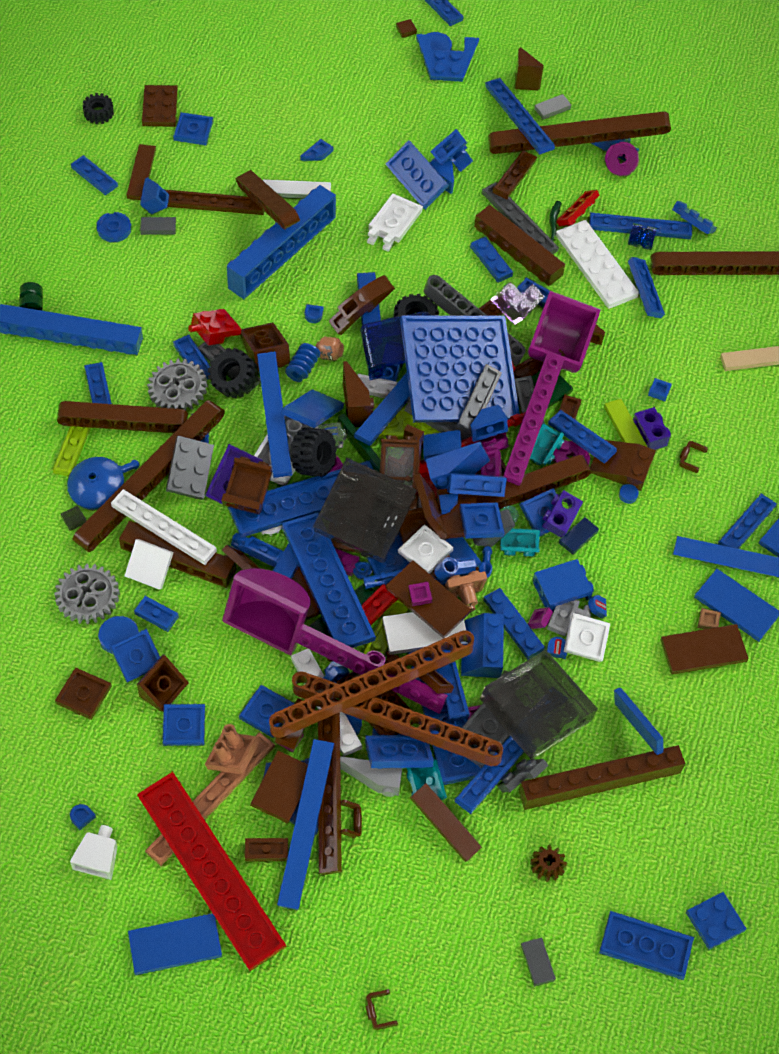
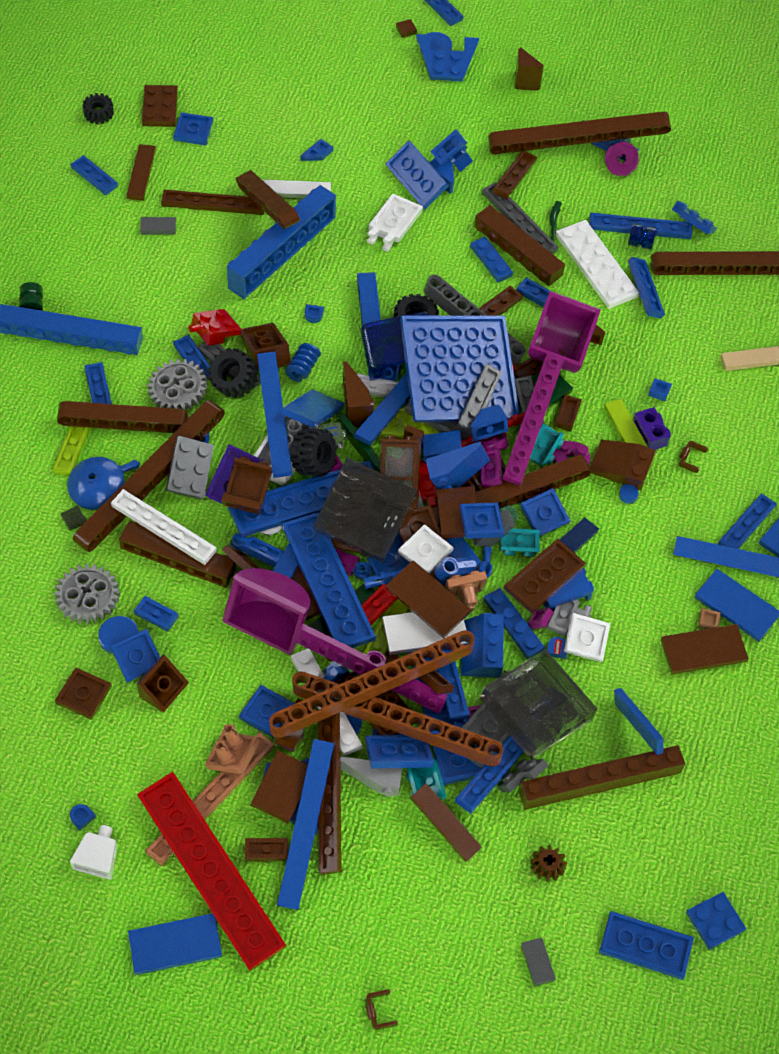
blue tile [97,212,131,242] -> none
white tile [125,539,174,590] -> none
blue slope [140,177,169,214] -> none
blue tile [163,704,205,746] -> none
nougat head [316,336,344,361] -> none
reddish brown slope [329,275,395,335] -> none
reddish brown piece [341,800,362,838] -> none
magenta plate [408,582,432,606] -> none
reddish brown tile [414,473,448,539] -> none
blue tile [439,494,458,514] -> none
blue plate [447,473,507,497] -> none
blue tile [485,78,555,154] -> none
clear purple brick [491,281,545,325] -> none
light grey tile [534,94,571,119] -> none
dark purple brick [542,490,583,538] -> none
blue tile [548,410,617,464] -> none
red plate [556,189,600,227] -> none
blue tile [588,595,607,618] -> none
none -> reddish brown tile [504,539,586,613]

